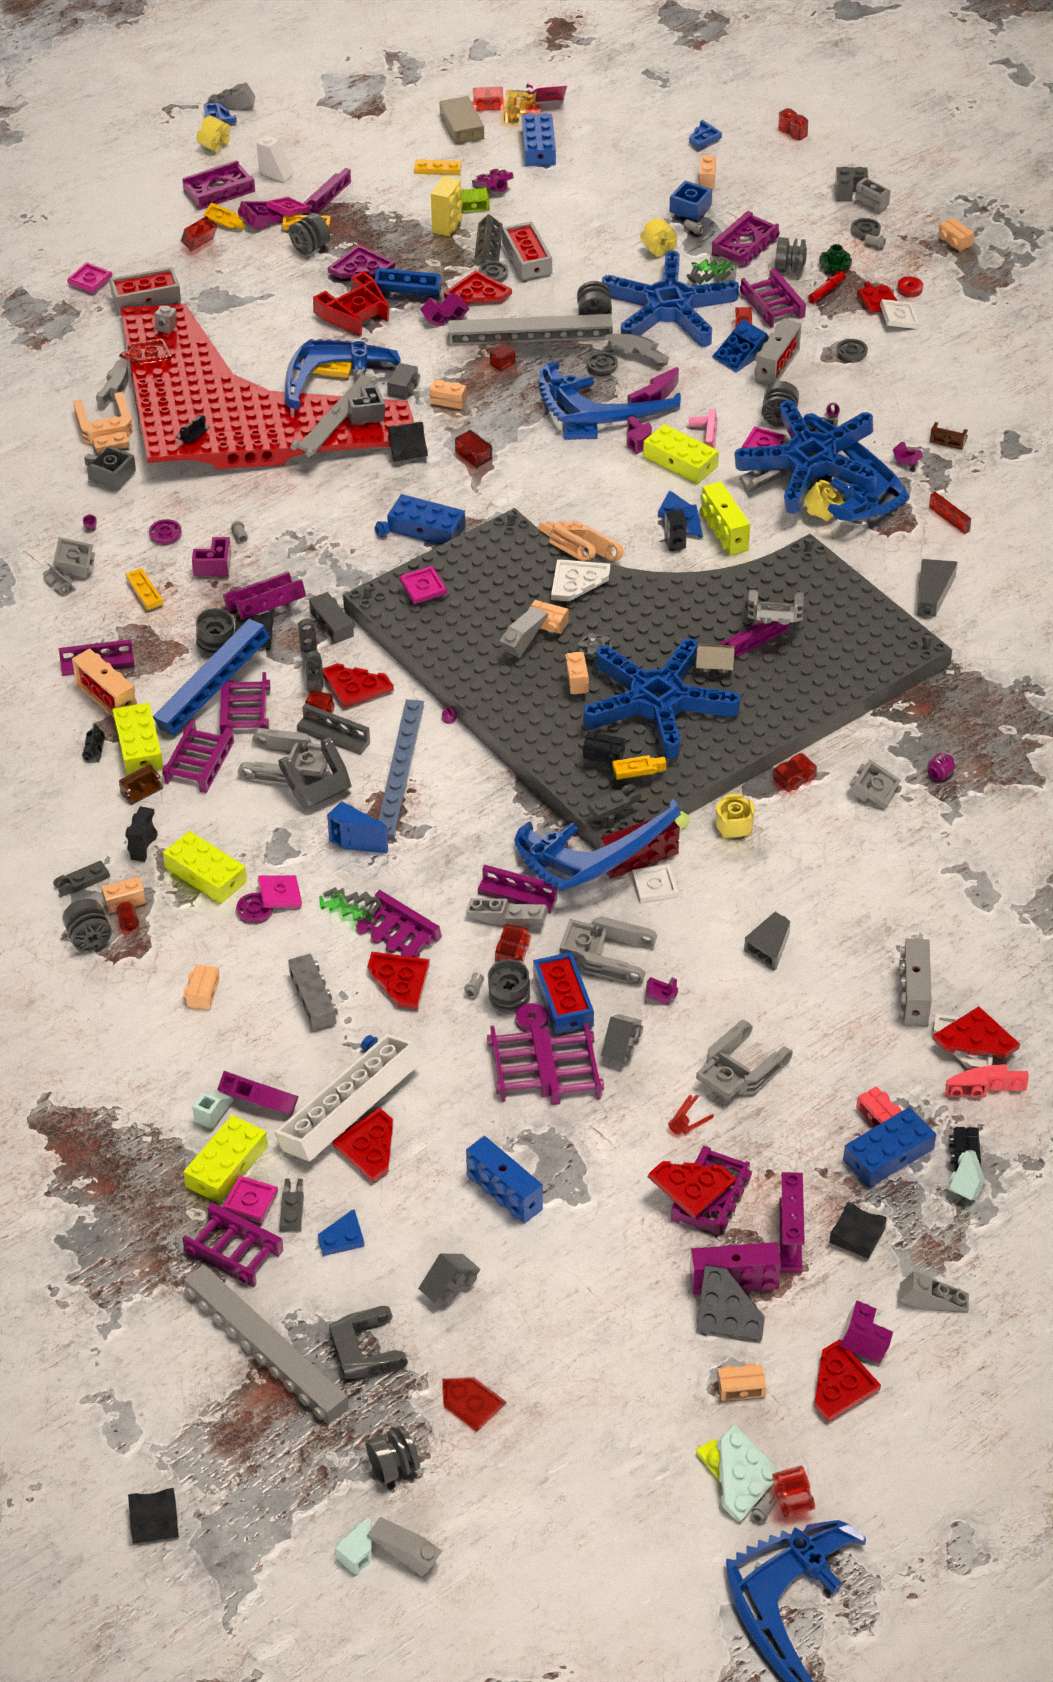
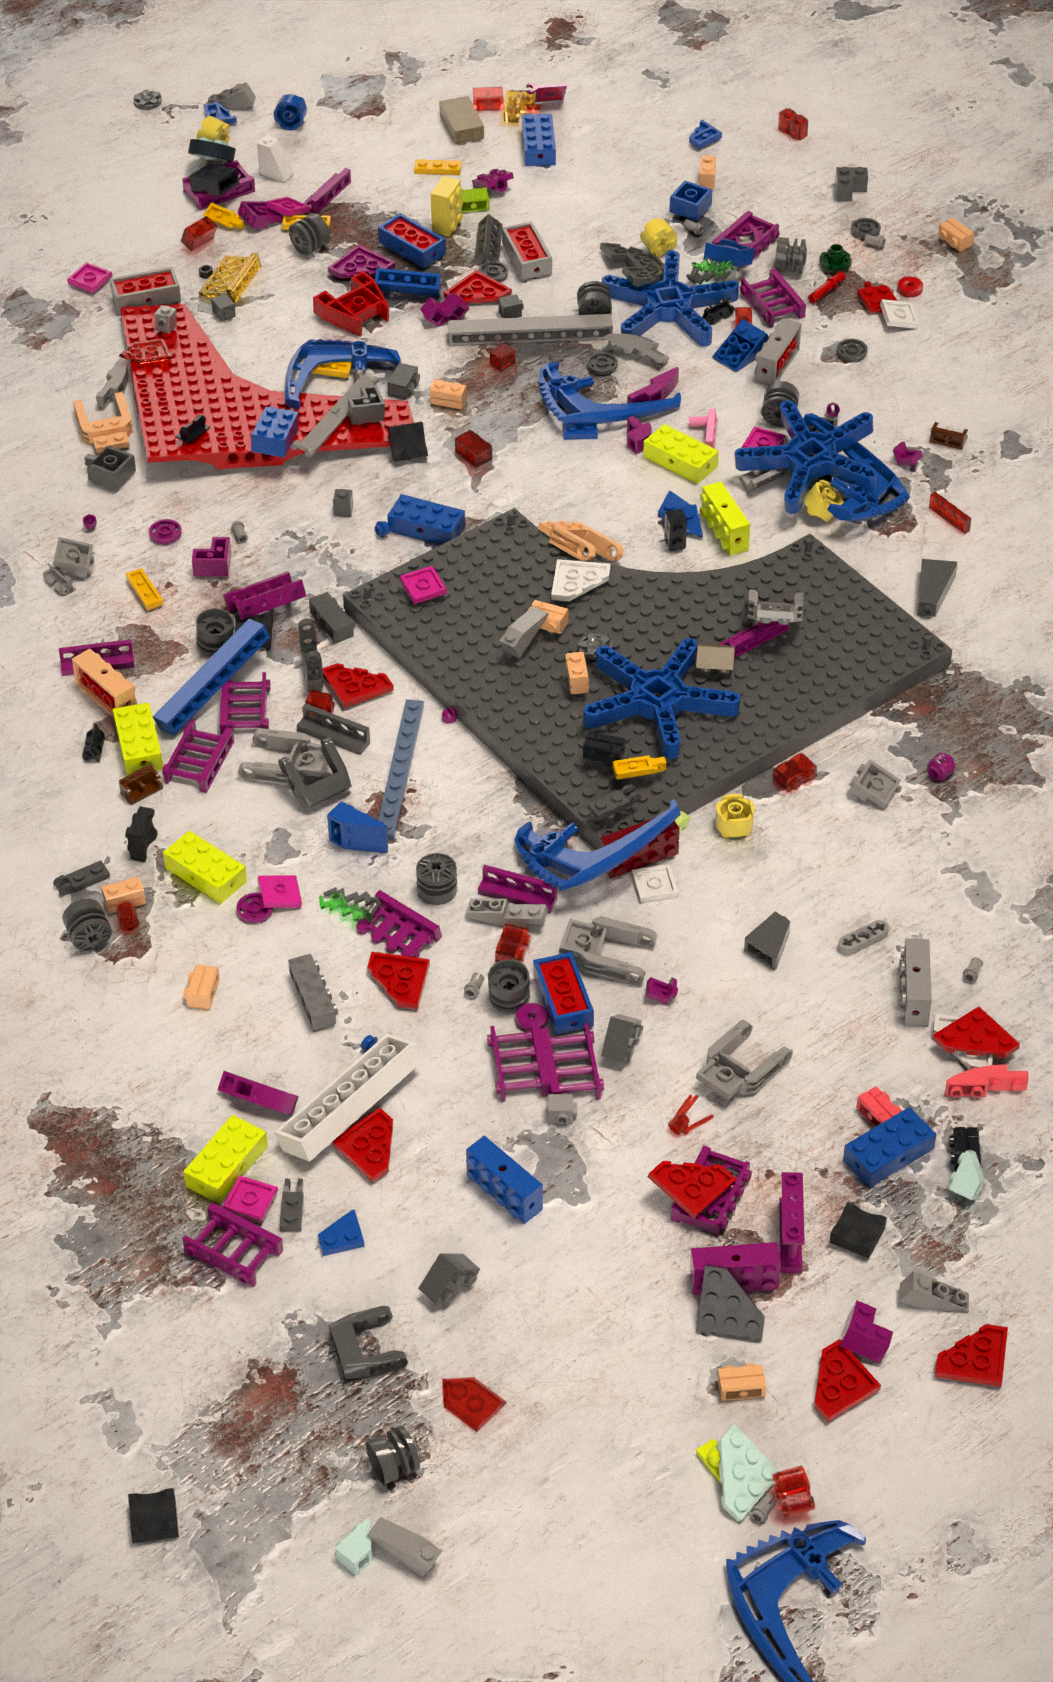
light grey brick [184,1264,348,1425] -> none
light aqua slope [192,1090,233,1129] -> none
light grey brick [855,177,891,211] -> none
none -> dark grey wheel [134,90,162,109]
none -> black wheel [188,137,236,165]
none -> black brick [189,164,240,196]
none -> clear yellow fence [199,253,261,303]
none -> black axle [199,265,213,279]
none -> dark grey brick [211,293,236,322]
none -> blue brick [251,407,298,457]
none -> blue brick [274,94,307,130]
none -> dark grey brick [333,489,353,517]
none -> blue brick [378,213,446,268]
none -> dark grey wheel [416,853,458,905]
none -> dark grey brick [498,294,524,318]
none -> light grey brick [548,1094,577,1124]
none -> dark grey plate [600,243,665,287]
none -> black hinge [702,298,735,324]
none -> blue piece [703,238,755,267]
none -> light grey beam [838,920,889,955]
none -> red plate [935,1324,1008,1387]
none -> light grey pin [963,957,983,982]

